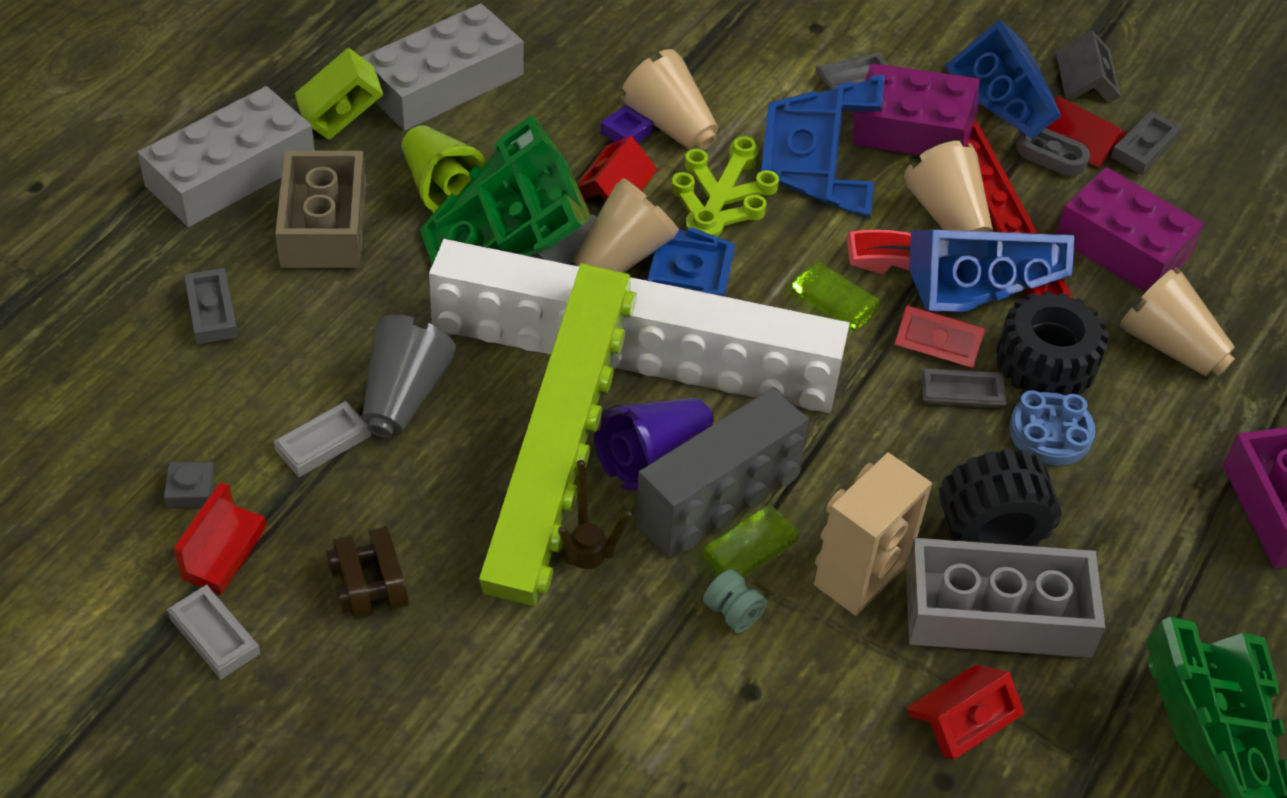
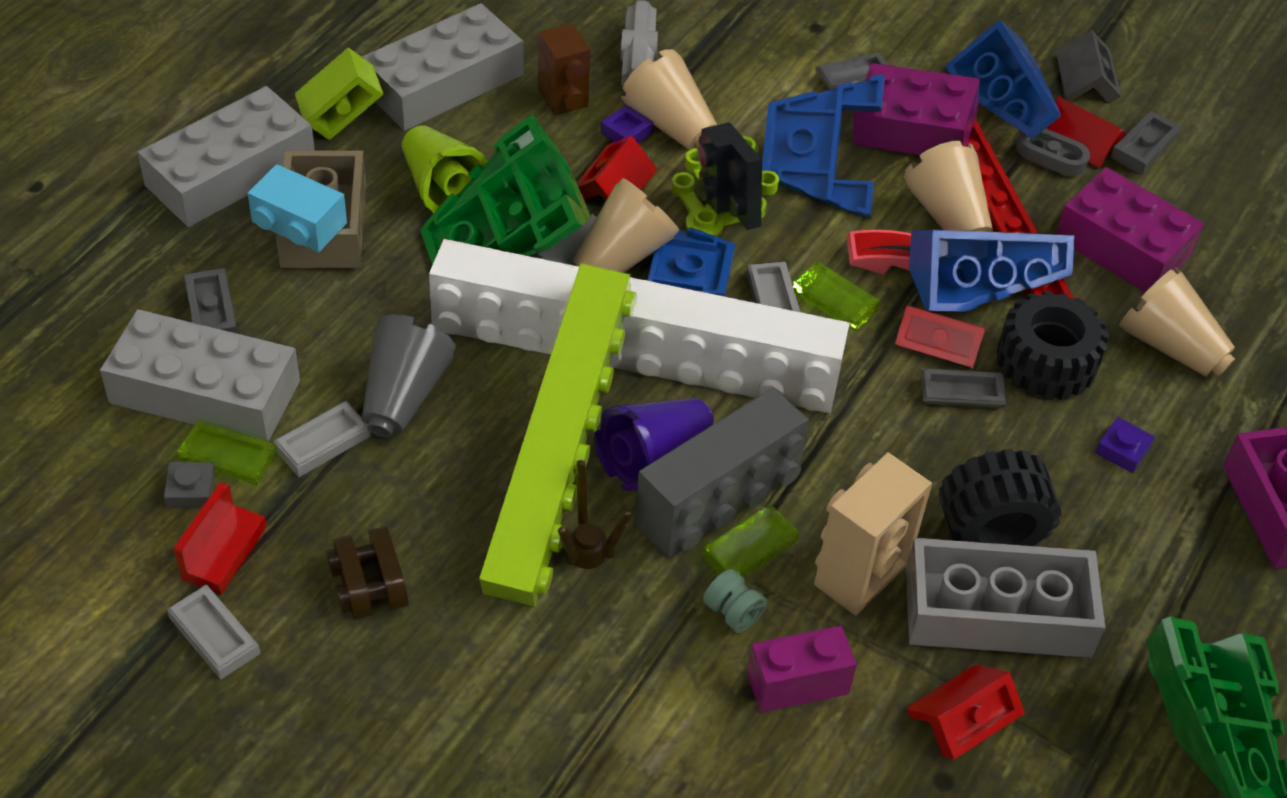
medium blue tile [1009,390,1095,466] -> none
none -> light grey brick [100,309,300,443]
none -> clear neon green tile [177,420,277,486]
none -> medium azure brick [247,164,347,253]
none -> reddish brown brick [538,23,590,115]
none -> light grey piece [621,0,658,85]
none -> black plate [697,122,762,230]
none -> light grey tile [746,262,800,312]
none -> magenta brick [747,625,857,713]
none -> dark purple plate [1095,417,1155,473]

